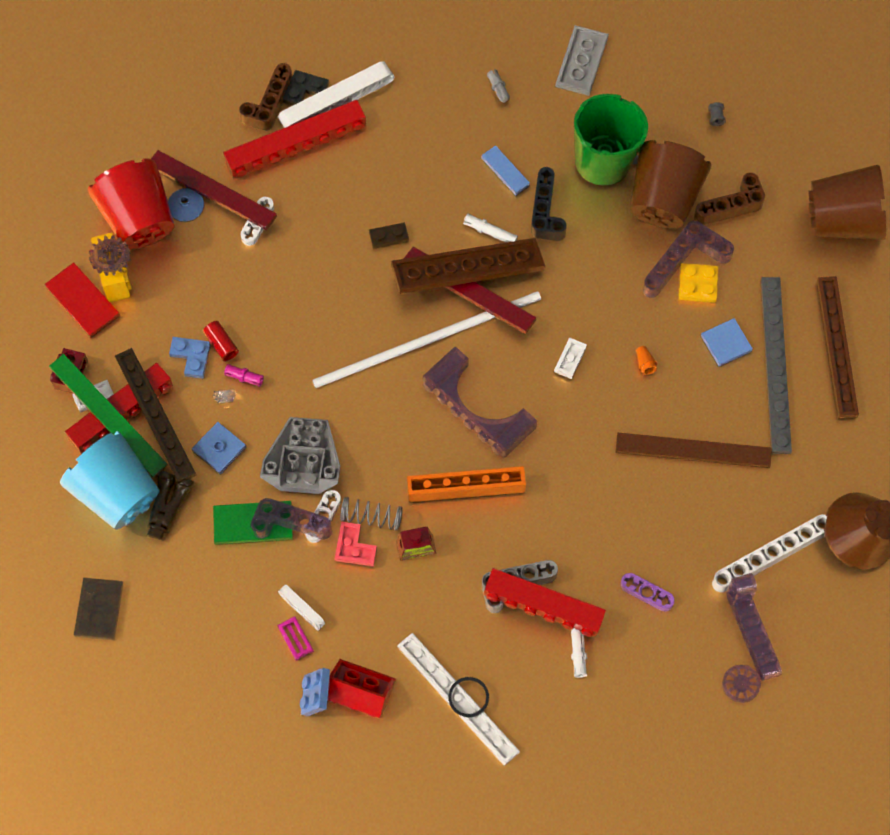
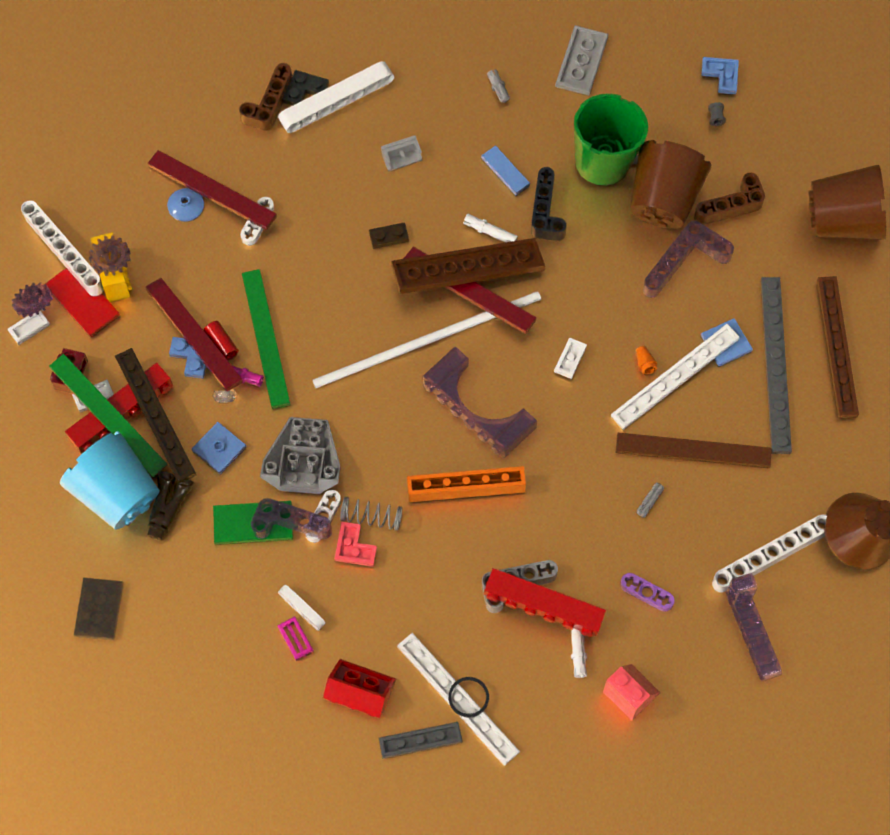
red cone [88,158,175,250] -> none
red brick [223,100,366,178] -> none
medium blue plate [300,668,330,716] -> none
dark red torso [396,527,436,561] -> none
yellow plate [678,263,718,303] -> none
wheel [722,665,761,703] -> none
none -> white tile [8,309,50,345]
none -> gear [12,282,53,317]
none -> white beam [21,200,104,296]
none -> dark red tile [146,278,243,392]
none -> green tile [242,269,290,409]
none -> dark grey tile [379,722,462,759]
none -> light grey hinge [381,135,422,172]
none -> coral slope [603,664,661,720]
none -> white tile [611,324,740,430]
none -> light grey axle [636,482,664,518]
none -> medium blue plate [701,57,739,94]

